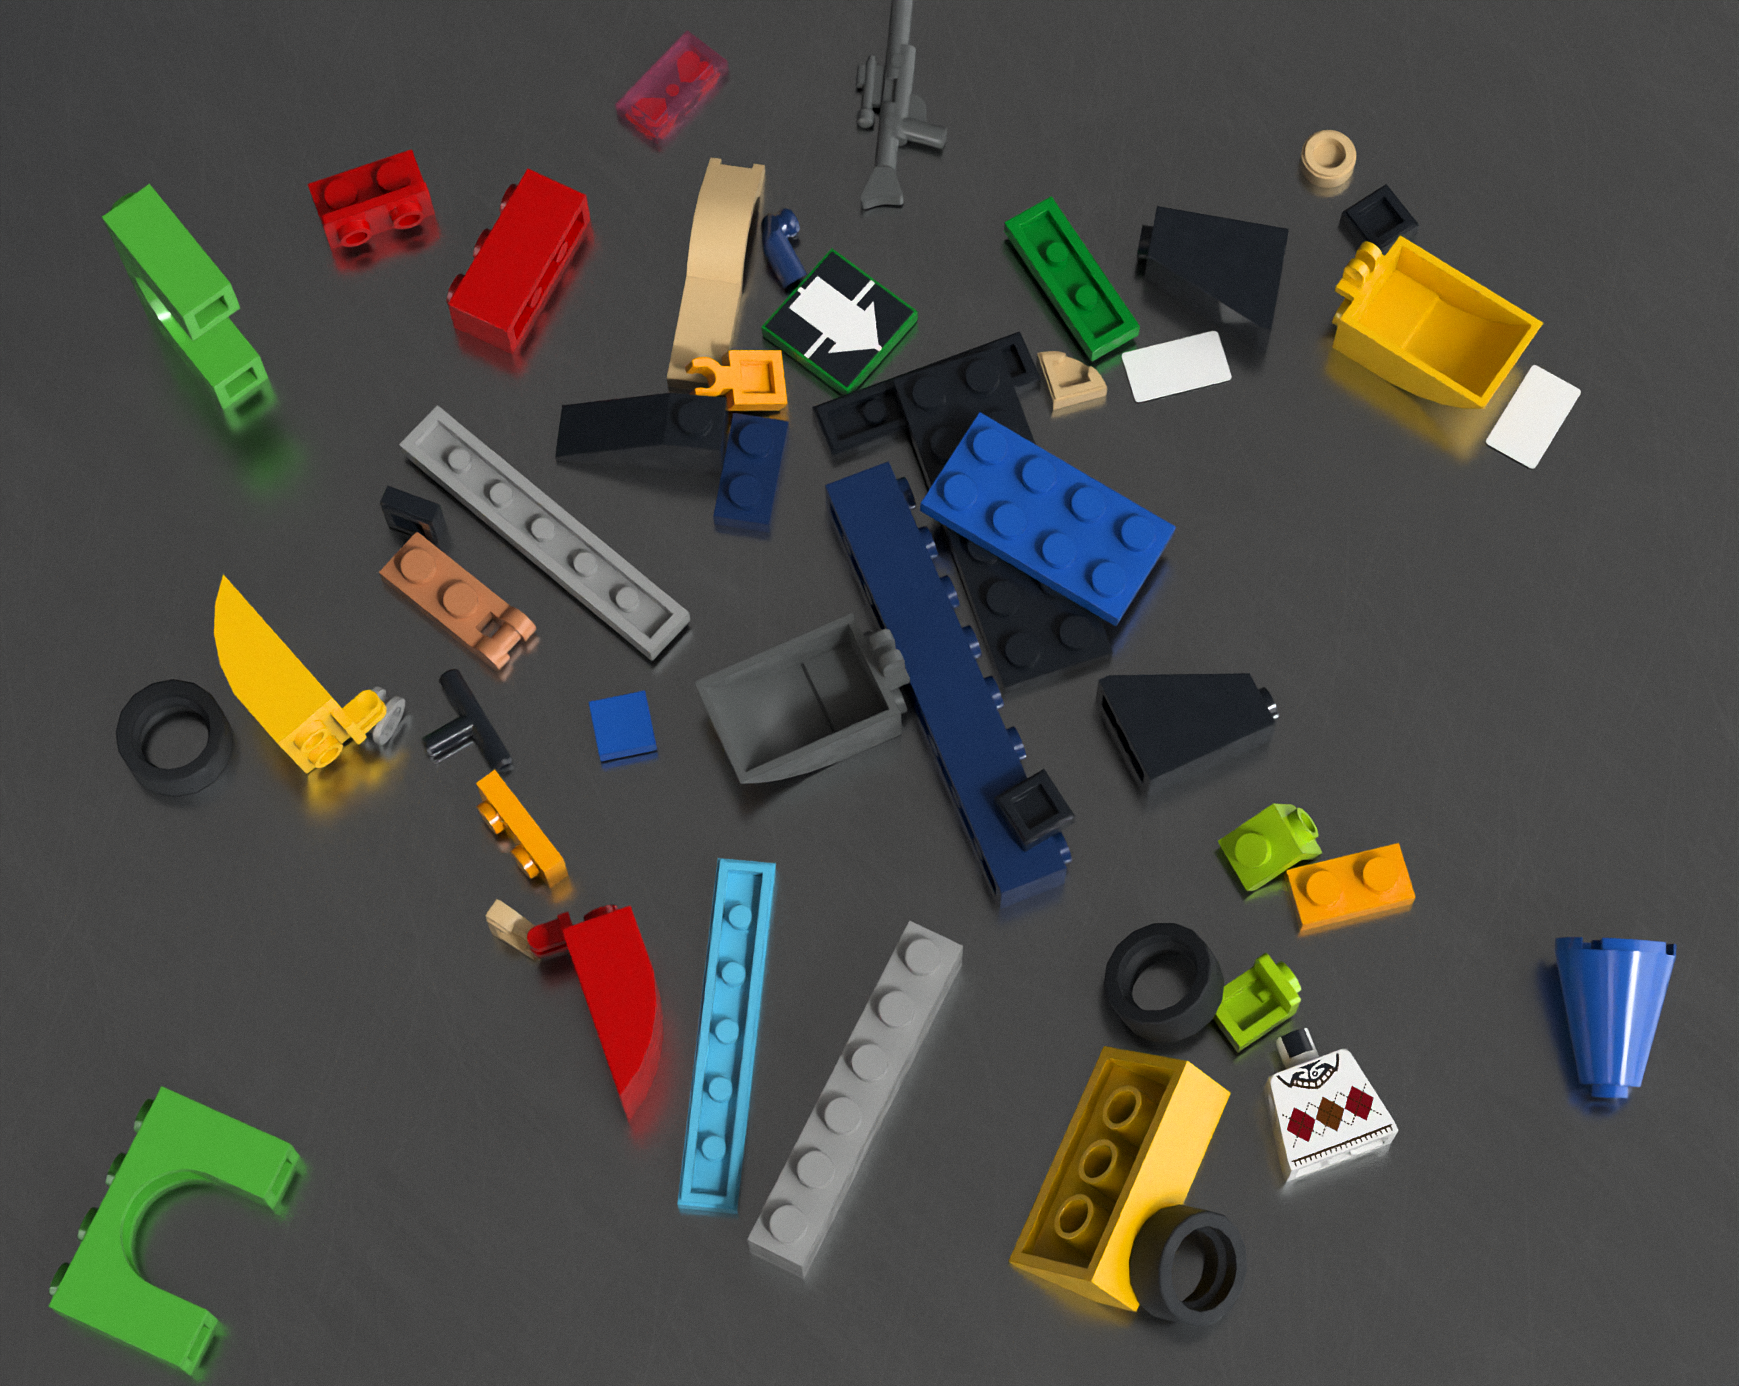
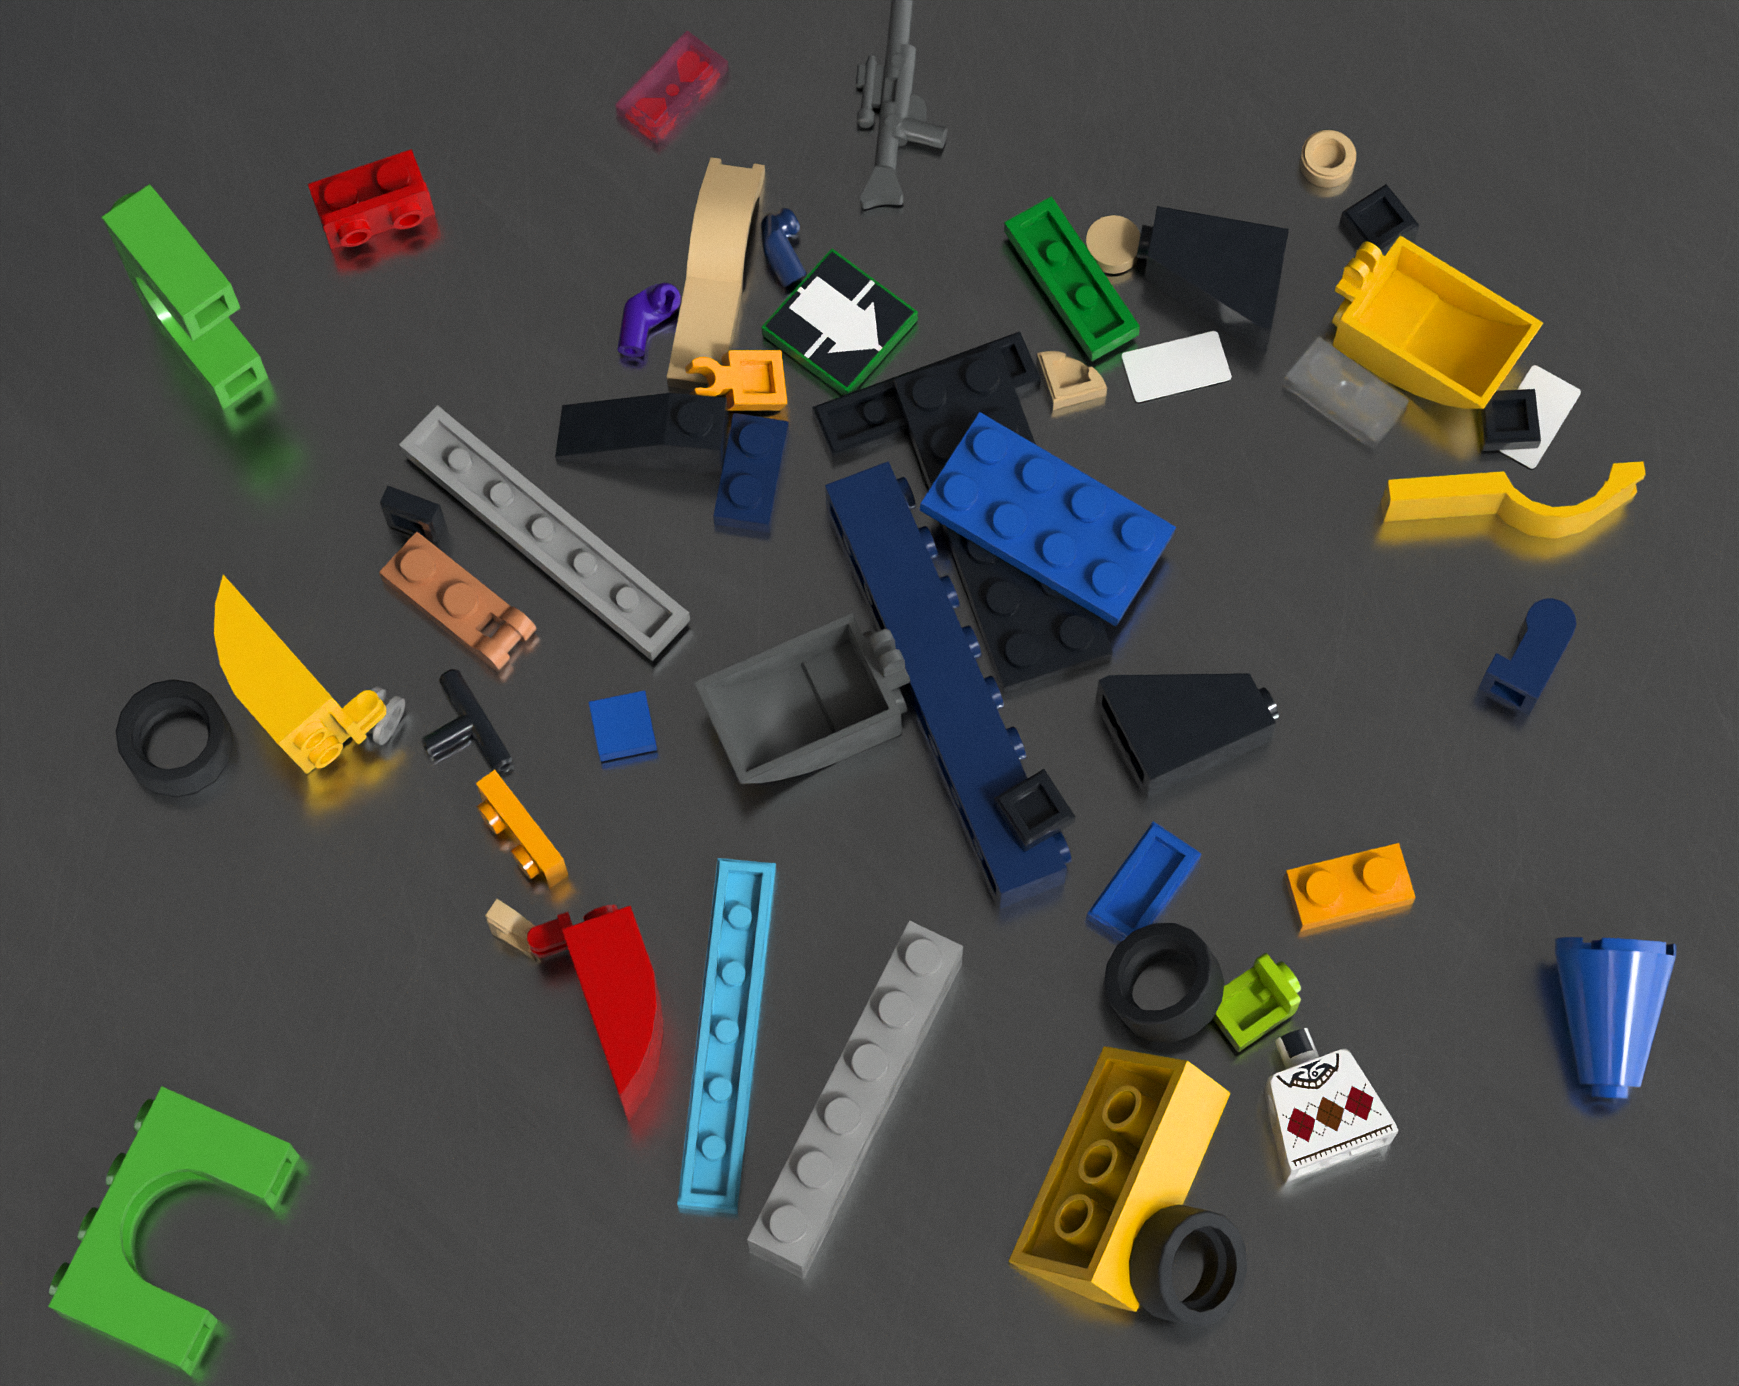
red brick [446,169,591,355] -> none
lime bracket [1218,803,1322,891] -> none
none -> dark purple arm [617,282,681,357]
none -> tan tile [1085,215,1141,274]
none -> blue tile [1086,821,1201,942]
none -> clear plate [1283,336,1409,450]
none -> yellow piece [1381,461,1646,539]
none -> black tile [1477,389,1541,451]
none -> dark blue leg [1478,598,1577,715]

